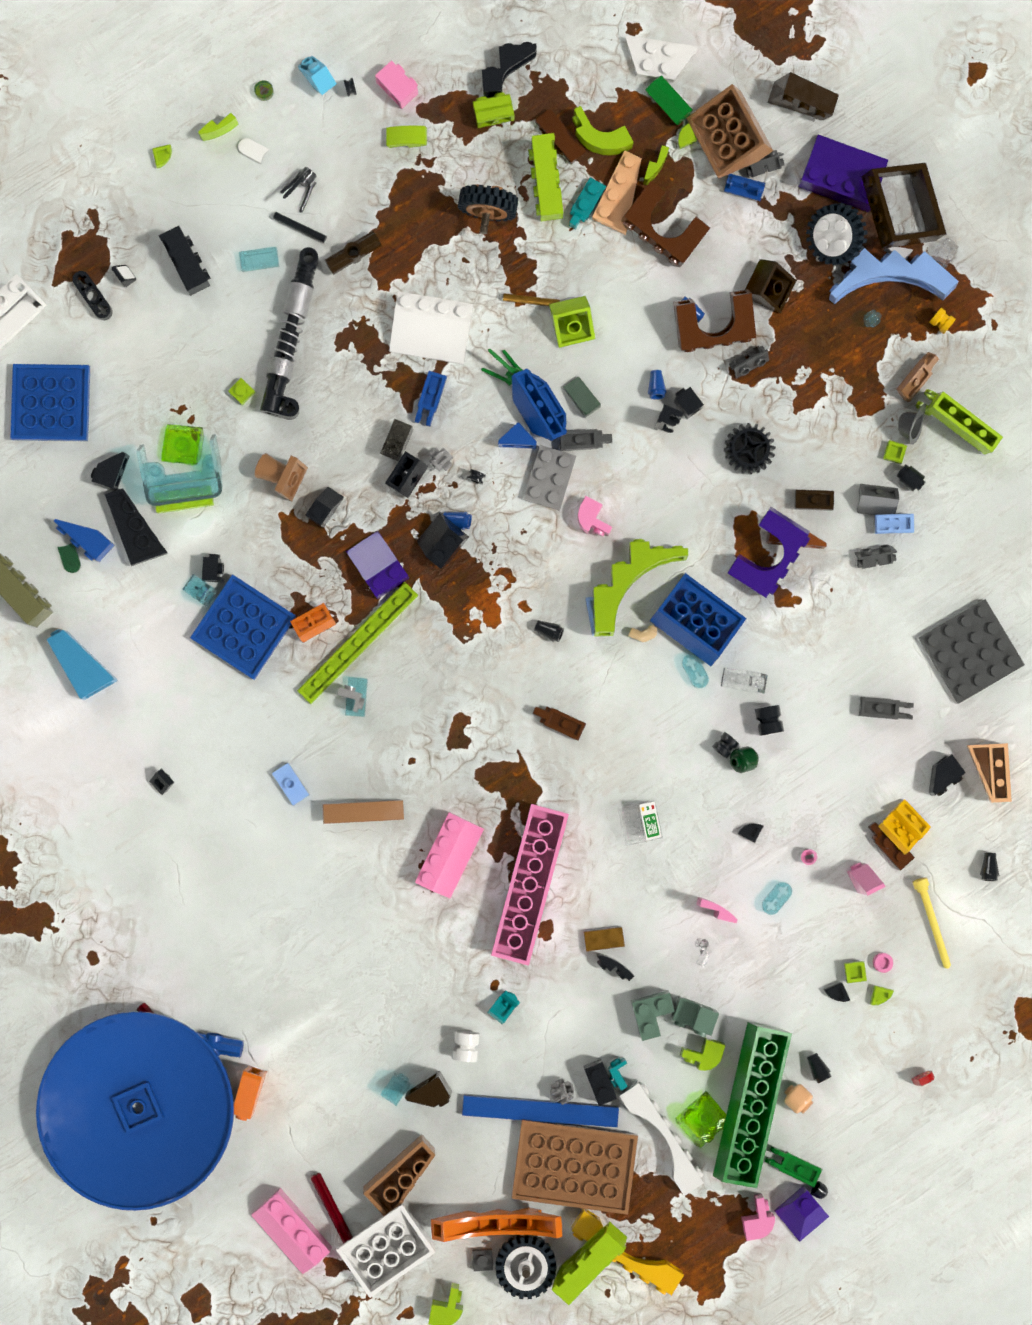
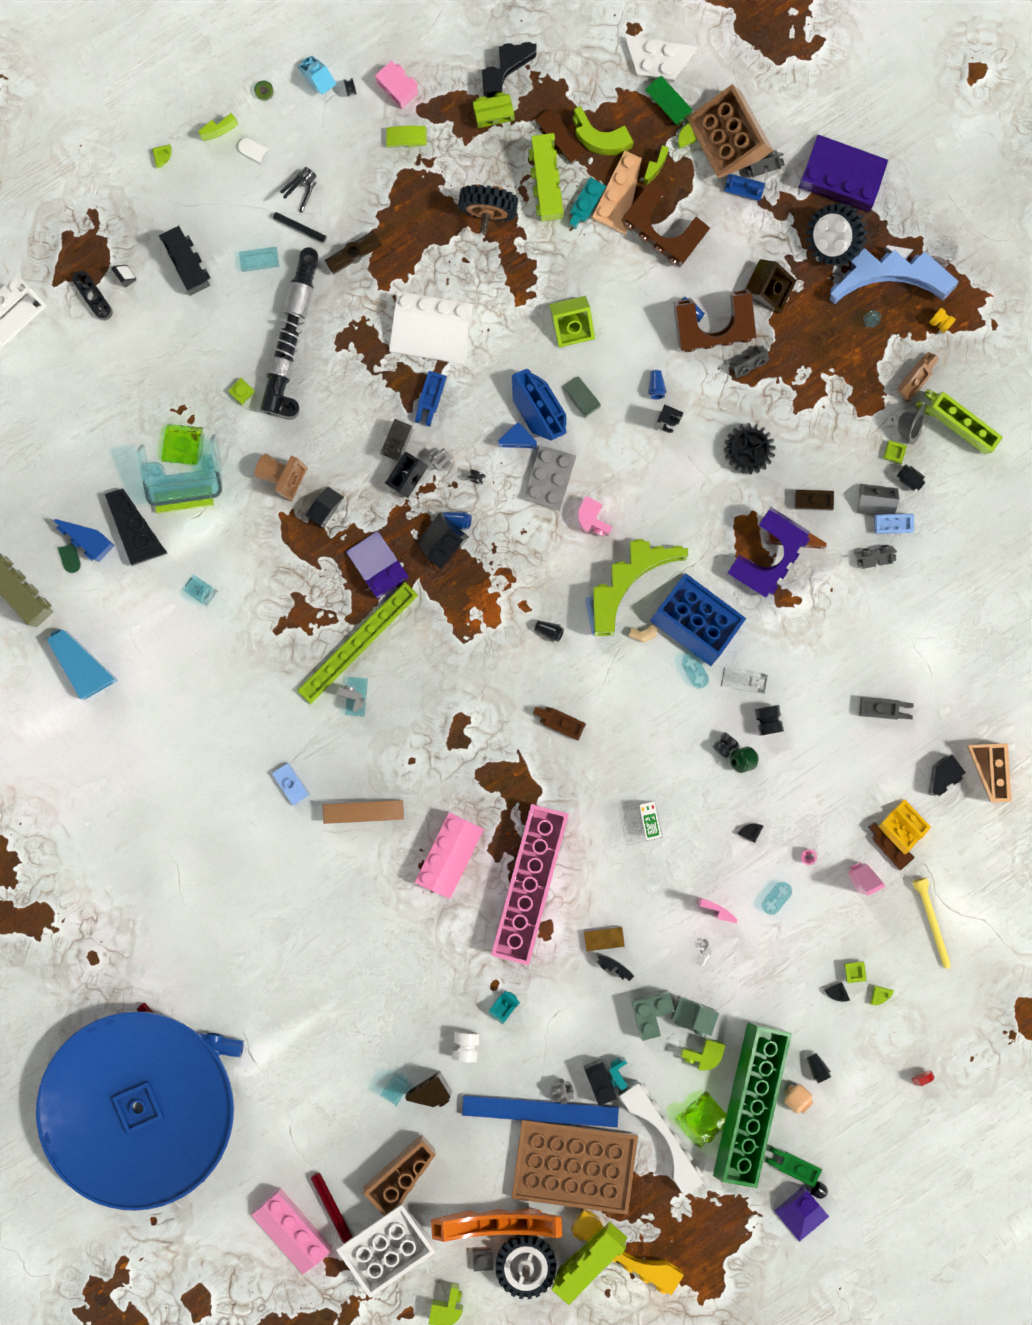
blue plate [10,364,90,441] -> none
black slope [91,452,130,491] -> none
black plate [149,768,174,795] -> none
blue plate [190,574,297,680] -> none
black brick [202,554,224,583] -> none
orange slope [234,1066,267,1121] -> none
orange hinge [290,603,336,643] -> none
green plant [481,349,523,386] -> none
pearl gold bar [503,293,560,306] -> none
dark grey hinge [560,429,612,451] -> none
black brick [674,387,704,419] -> none
bright pink brick [742,1194,775,1241] -> none
dark brown wedge [767,72,839,120] -> none
dark brown window [861,163,947,249] -> none
bright pink tile [873,953,893,973] -> none
dark grey plate [919,599,1025,704] -> none
black cone [980,853,1000,881] -> none

